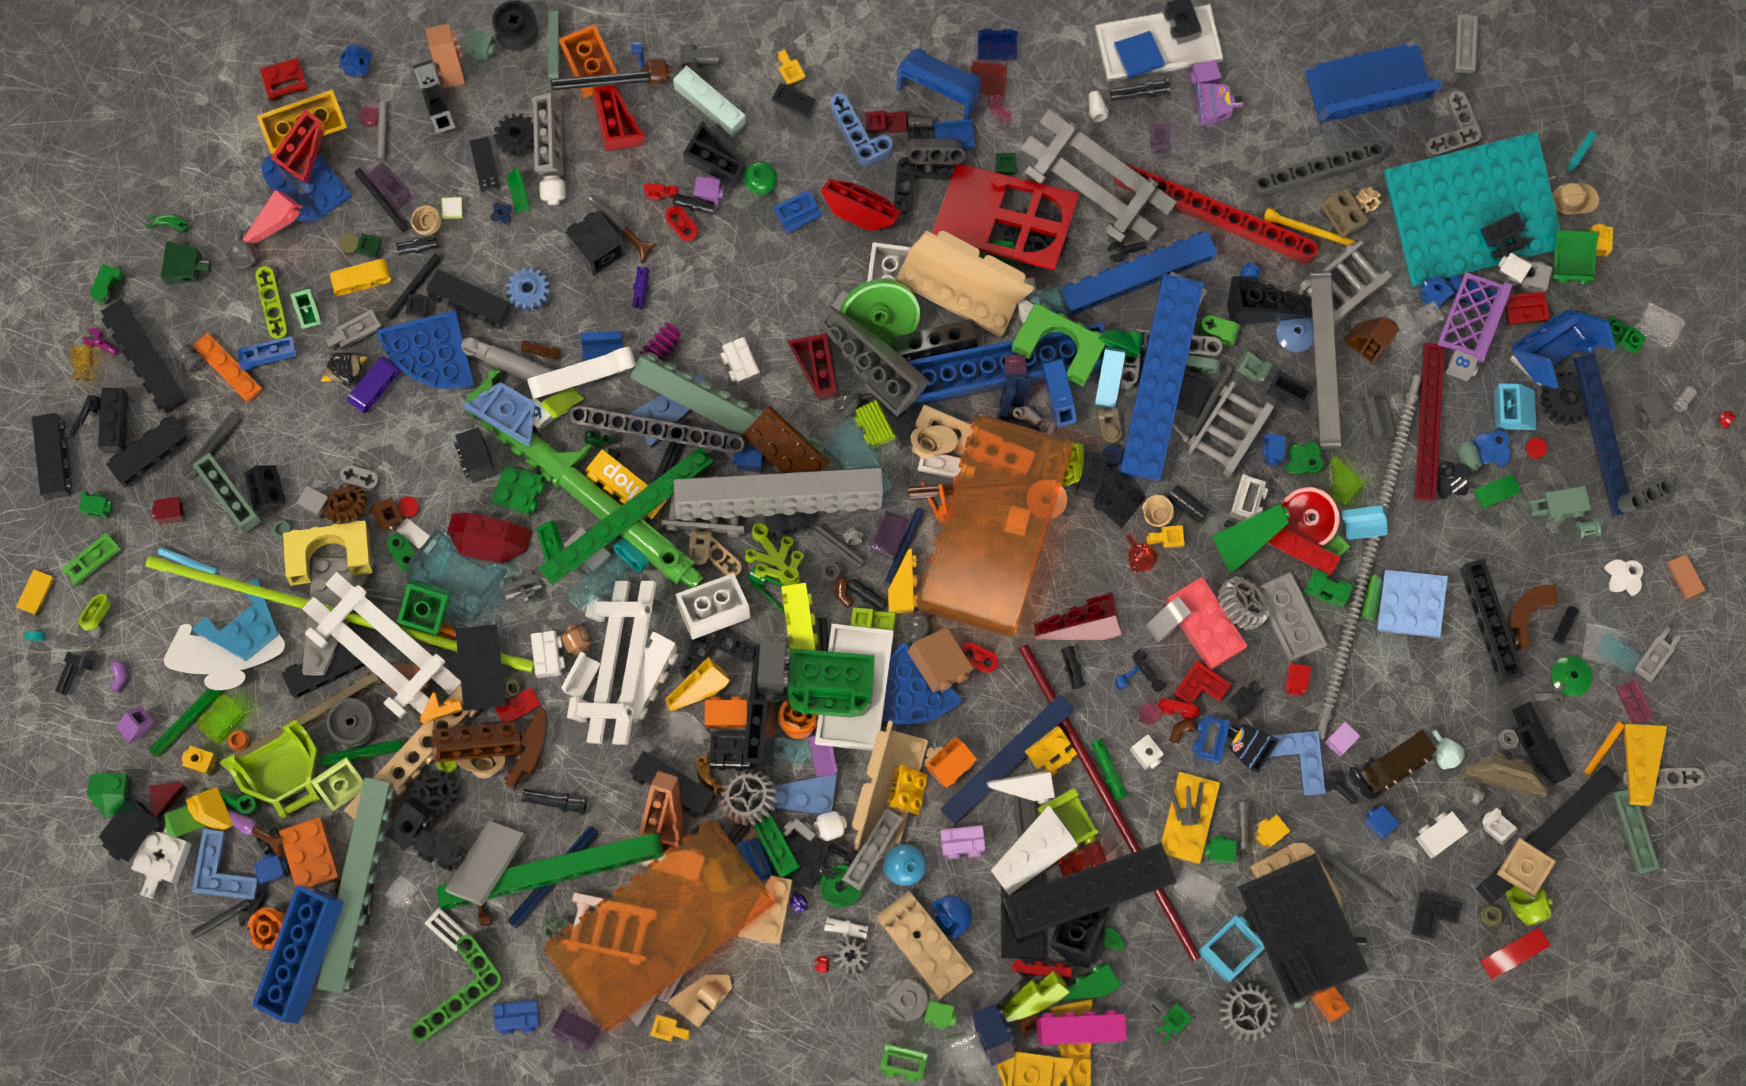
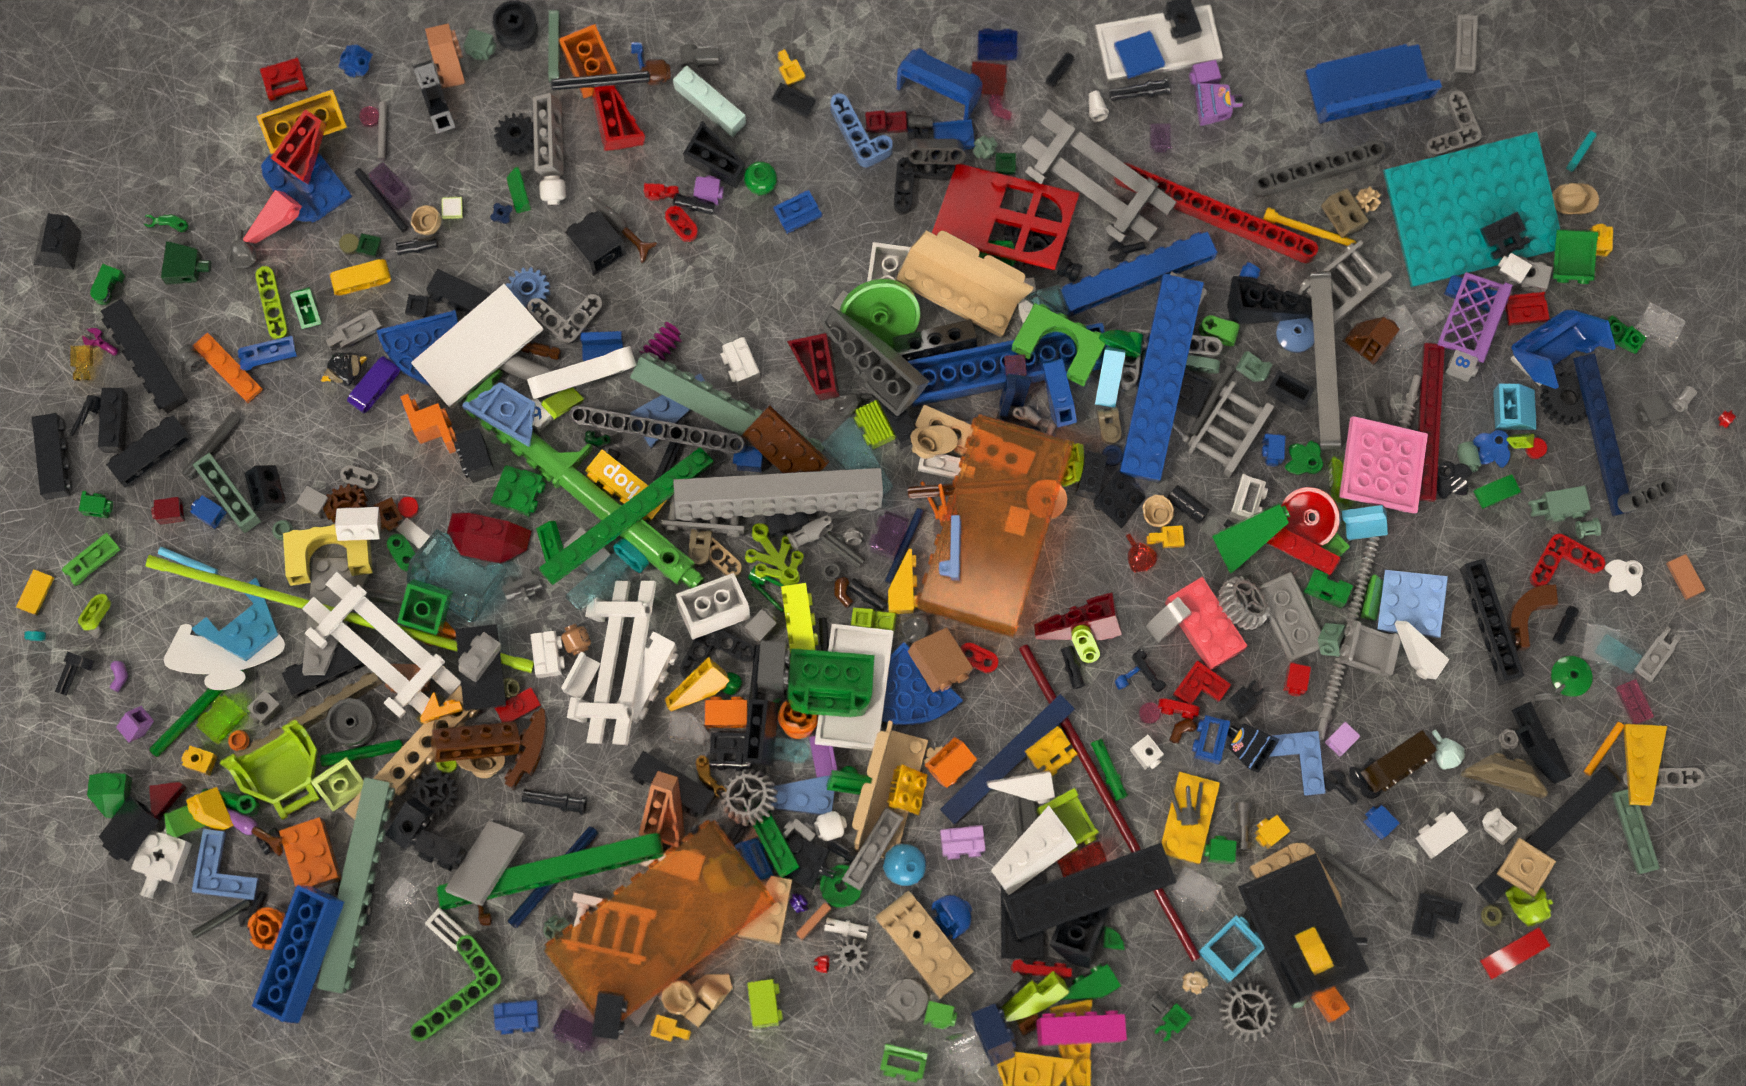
blue brick [254,854,289,886] -> none
black bar [385,253,441,320] -> none
black hinge [470,136,501,193] -> none
dark purple pin [632,267,649,309] -> none
red wedge [821,178,901,231] -> none
blue brick [1419,275,1454,311] -> none
none -> black slope [33,213,81,270]
none -> blue brick [190,495,227,529]
none -> light grey brick [247,690,283,725]
none -> white brick [335,507,381,541]
none -> orange bracket [400,394,457,454]
none -> white tile [411,284,544,408]
none -> light grey brick [458,632,501,683]
none -> light grey beam [526,294,602,344]
none -> black piece [591,991,628,1040]
none -> tan hair [662,980,696,1014]
none -> green piece [722,672,742,695]
none -> light grey brick [745,609,777,644]
none -> lime container [747,979,783,1029]
none -> light grey piece [787,516,833,551]
none -> nougat tile [796,903,831,941]
none -> green tile [826,766,873,795]
none -> medium blue hinge [939,515,961,580]
none -> sand green gear [973,135,998,160]
none -> black axle [1046,52,1074,87]
none -> black wheel [1056,257,1083,283]
none -> lime plate [1071,625,1100,663]
none -> tan plant [1183,971,1208,994]
none -> yellow slope [1295,927,1334,975]
none -> sand green bracket [1318,623,1346,656]
none -> bright pink plate [1339,416,1428,514]
none -> light grey panel [1339,621,1401,677]
none -> white slope [1395,621,1449,679]
none -> lime slope [1507,433,1534,449]
none -> red beam [1529,534,1605,587]

